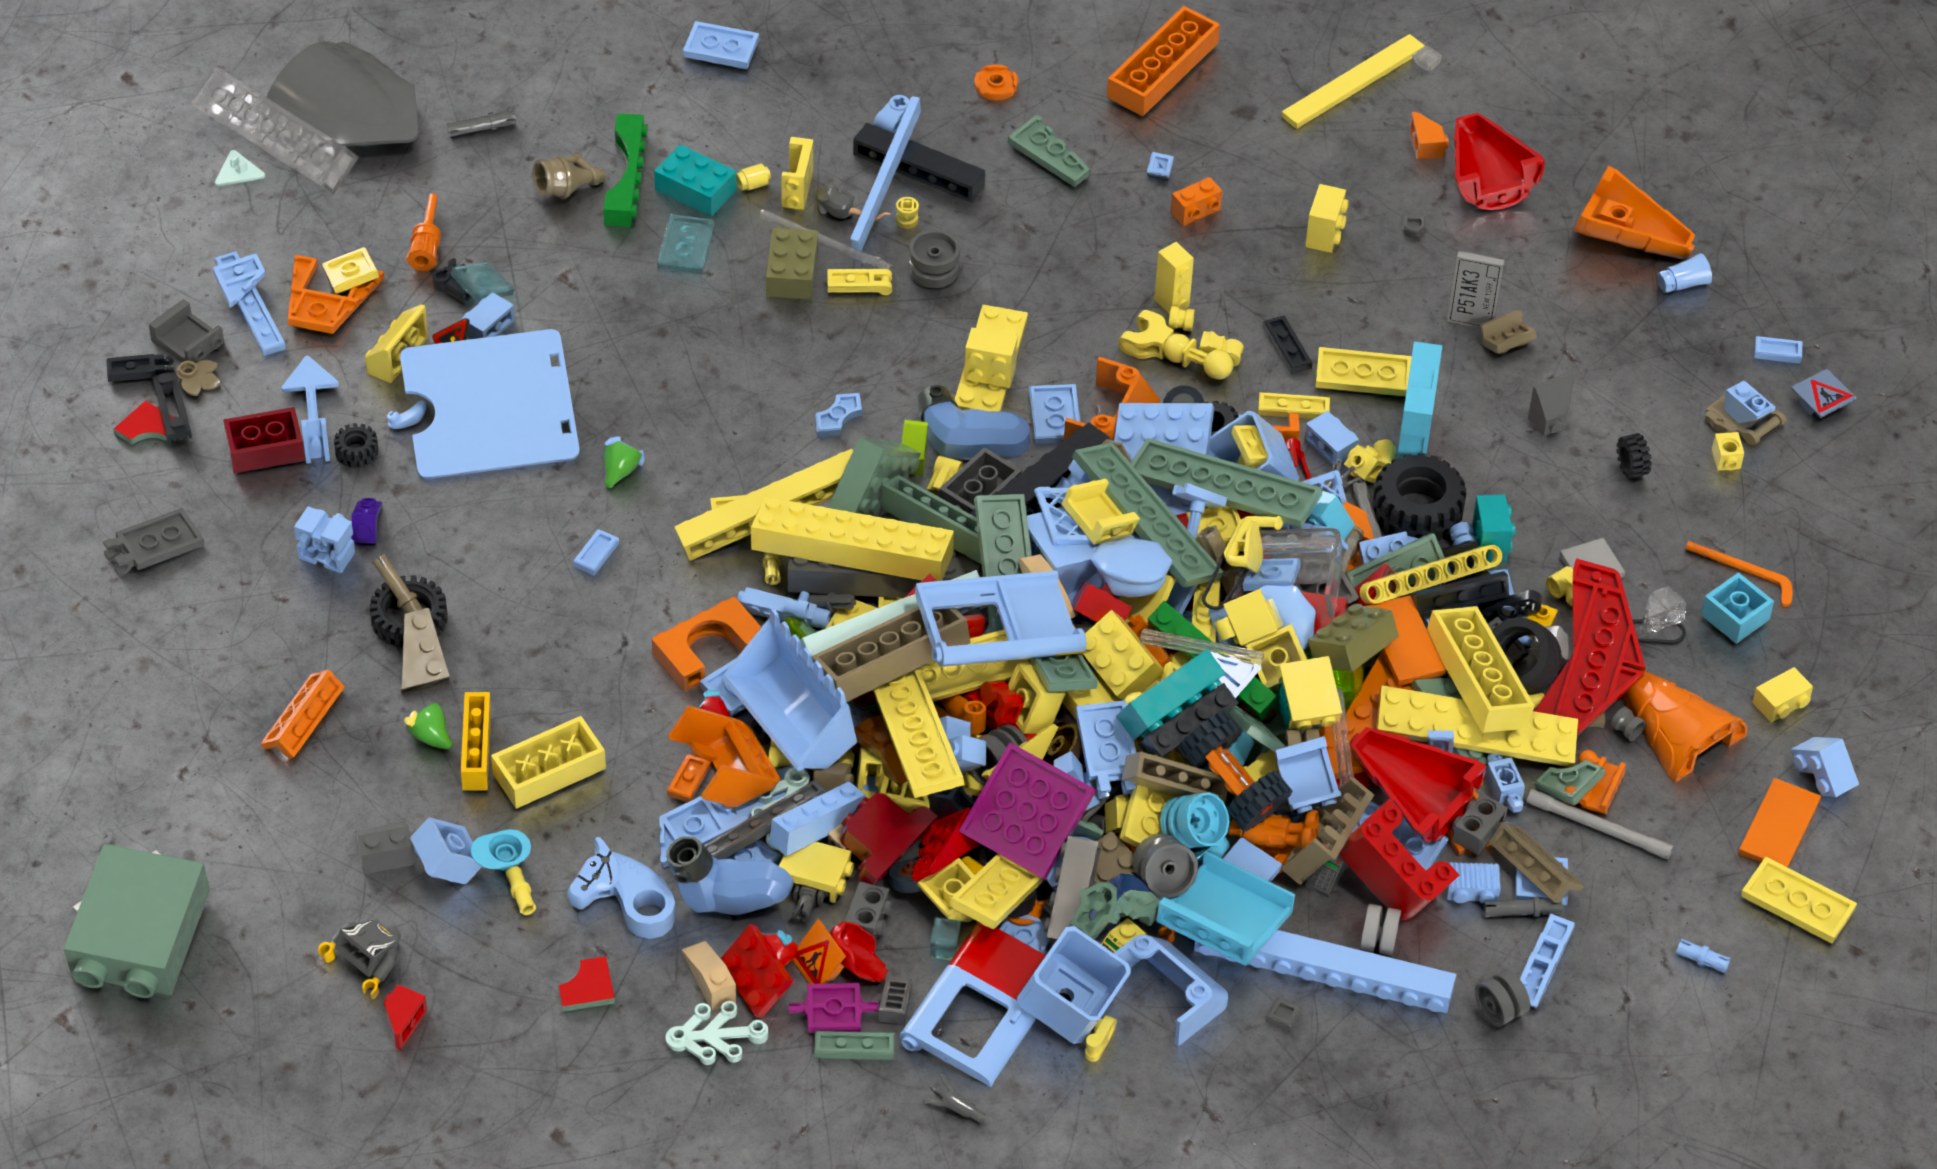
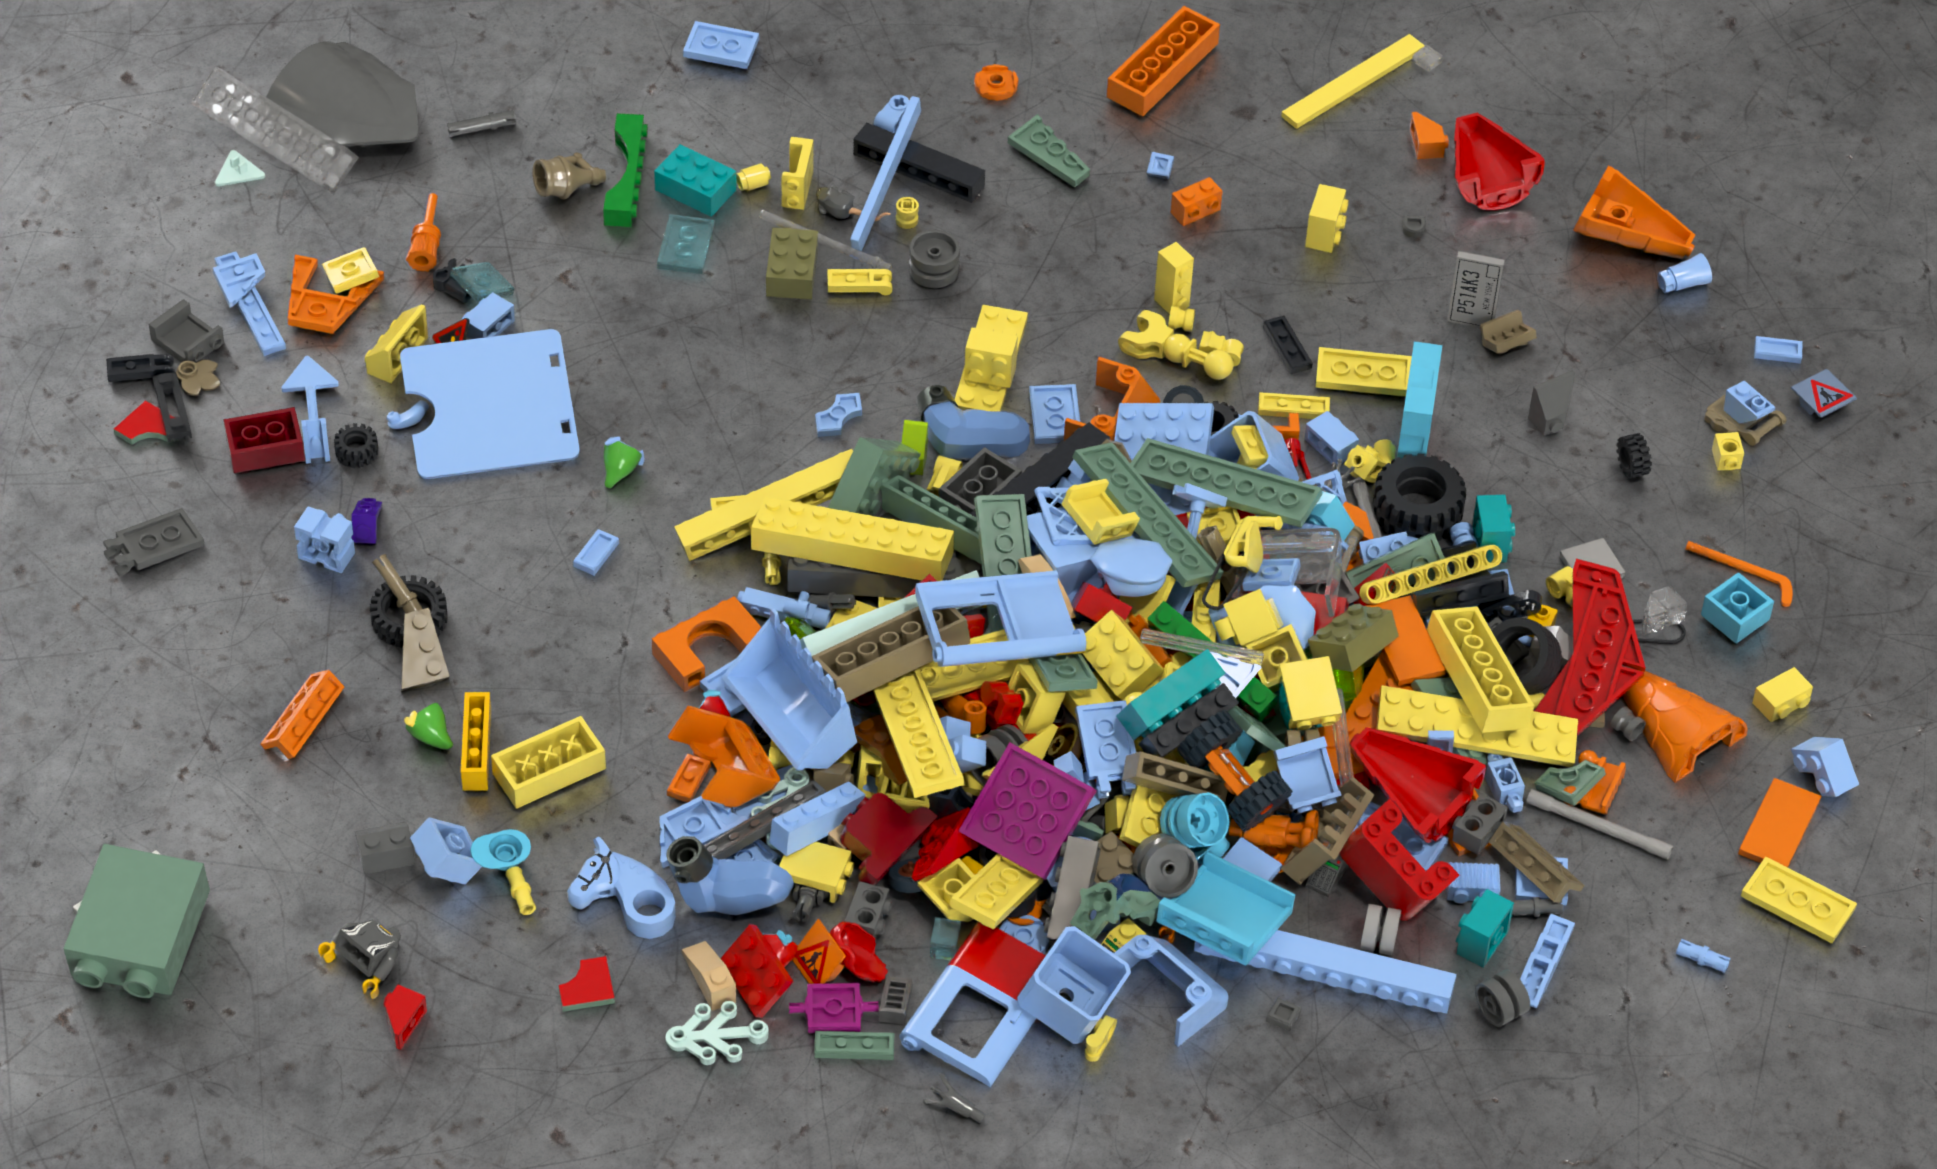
none -> teal brick [1455,889,1514,968]

